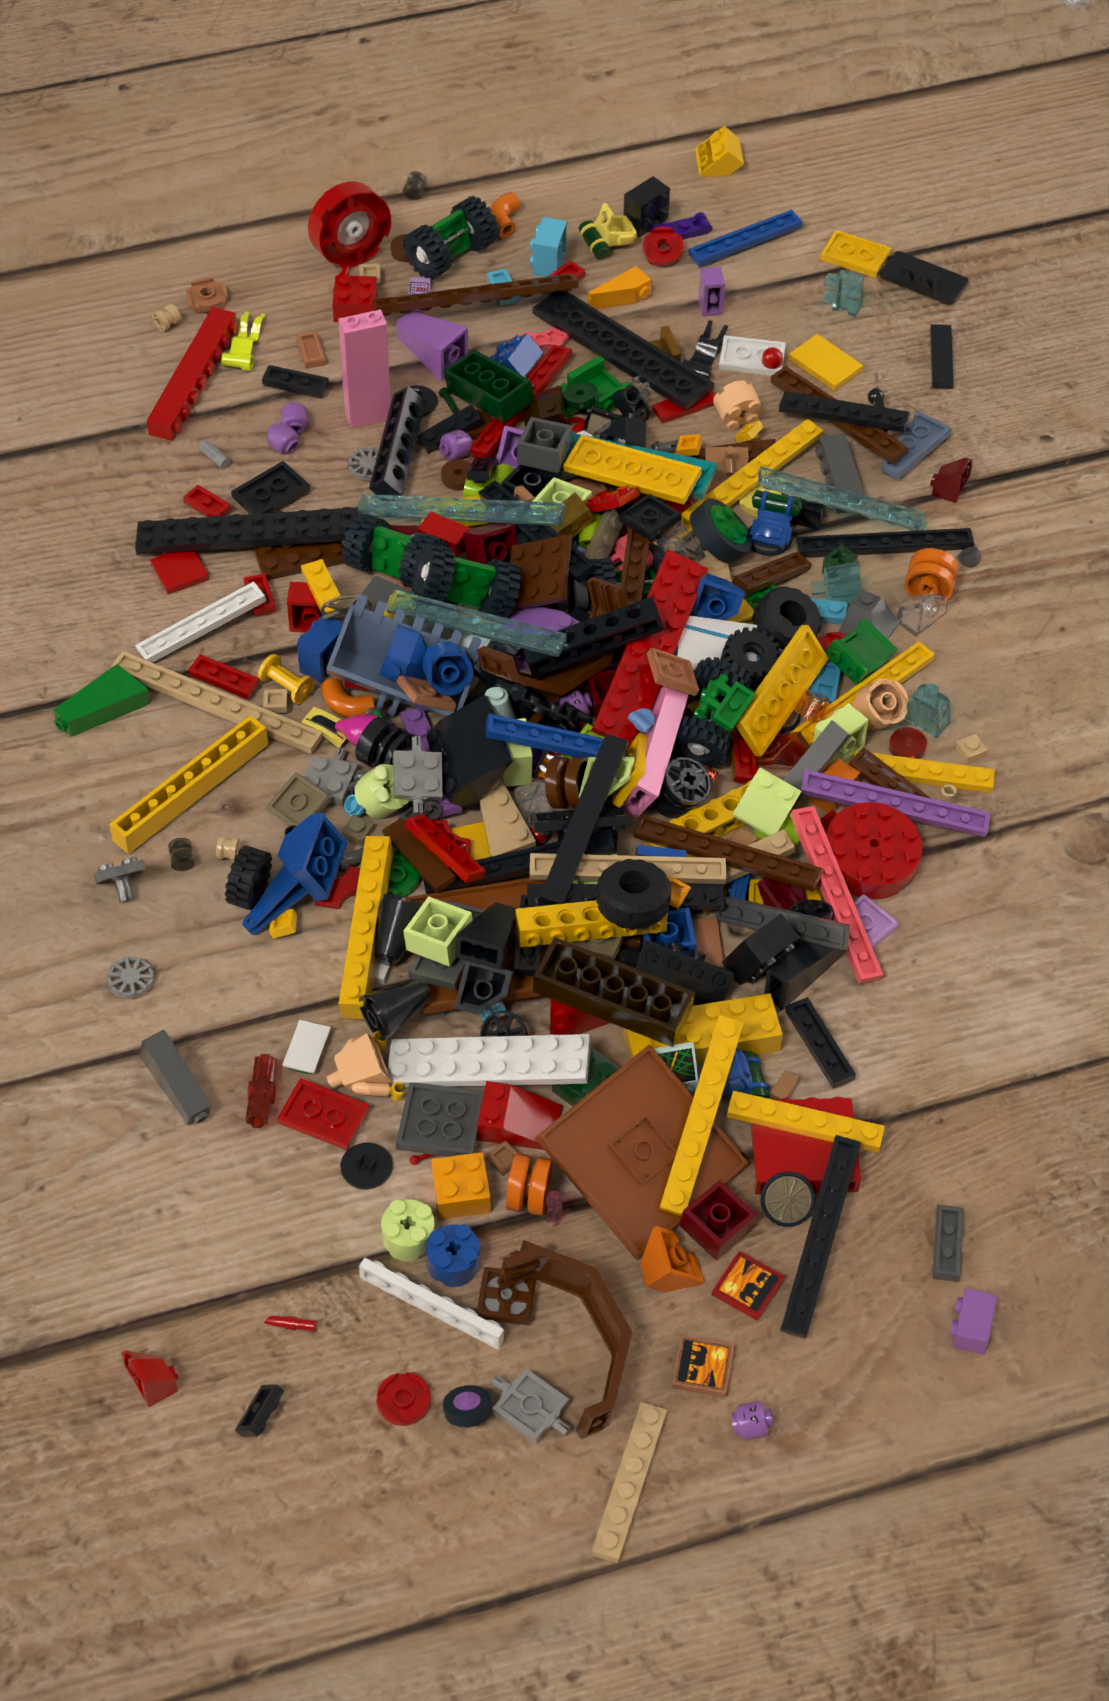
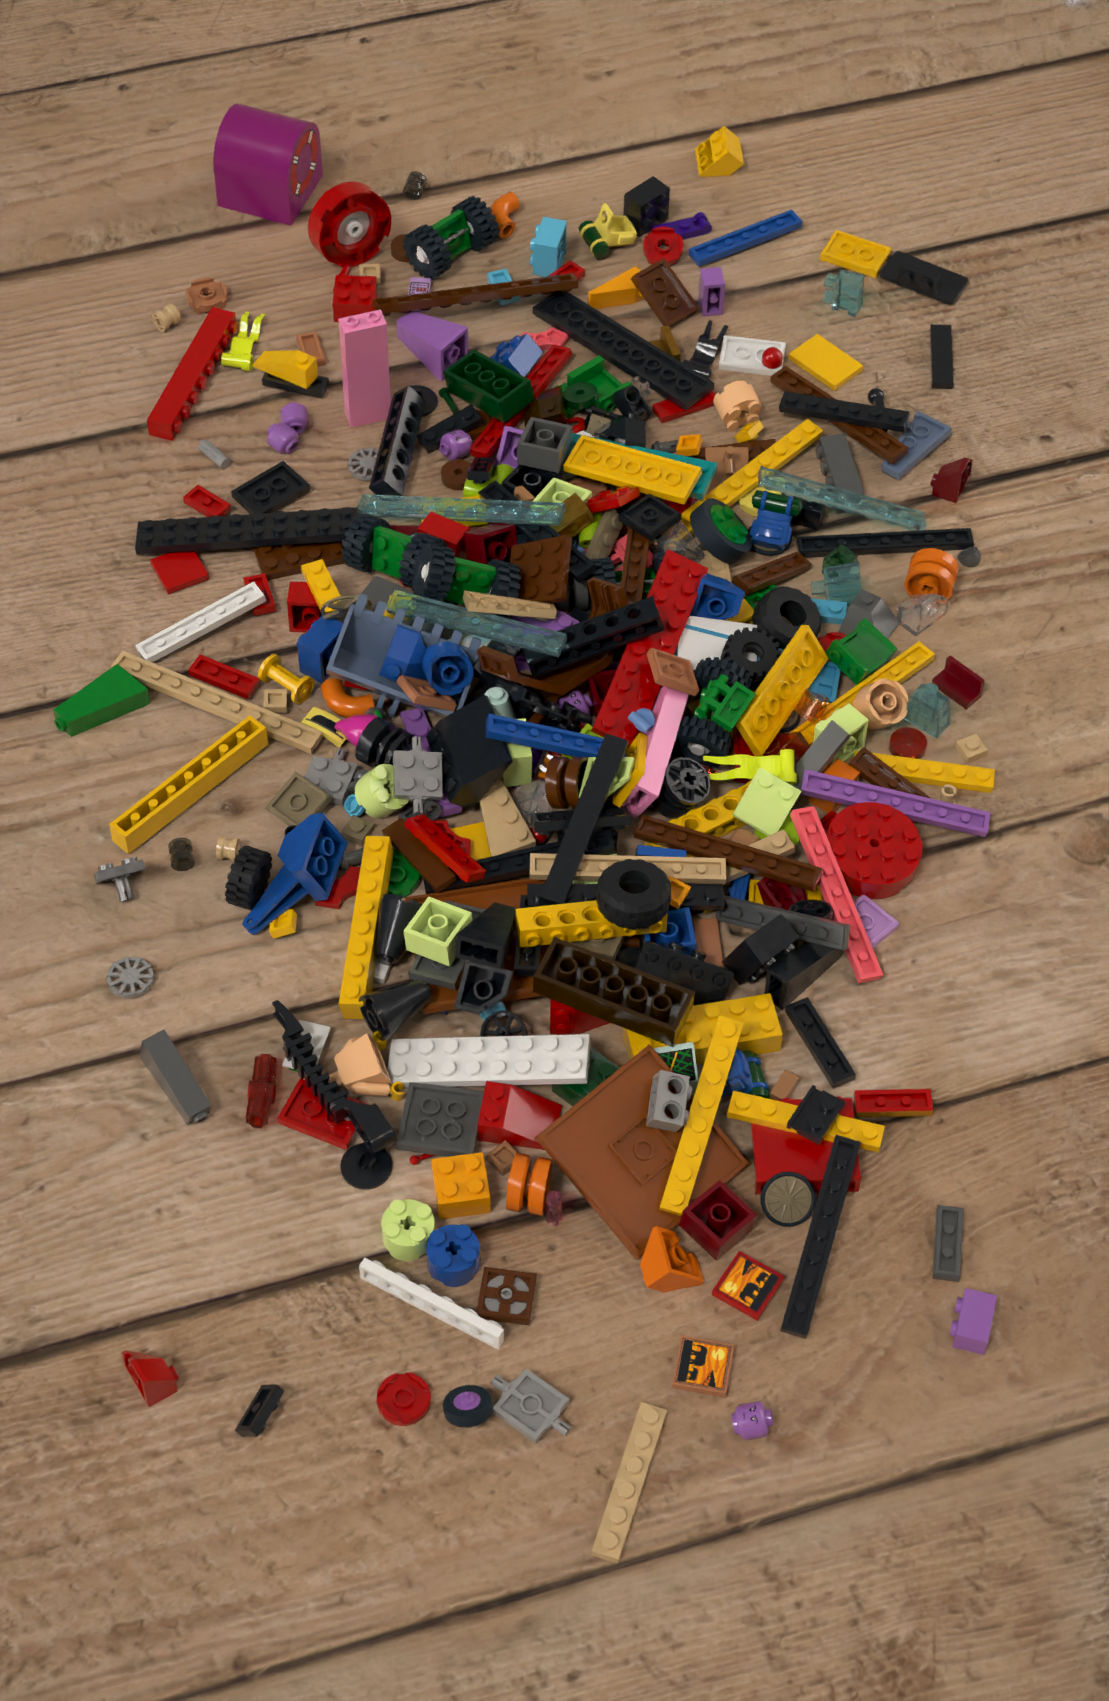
red piece [264,1316,317,1332] -> none
reddish brown panel [497,1240,632,1439] -> none
none -> magenta brick [213,103,323,226]
none -> yellow slope [253,350,318,389]
none -> black piece [272,1000,397,1154]
none -> tan wing [463,590,557,621]
none -> reddish brown plate [631,258,699,327]
none -> light grey brick [646,1070,692,1132]
none -> neon yellow flag [703,749,797,785]
none -> black plate [787,1085,846,1145]
none -> red plate [853,1089,933,1118]
none -> dark red panel [931,656,984,710]

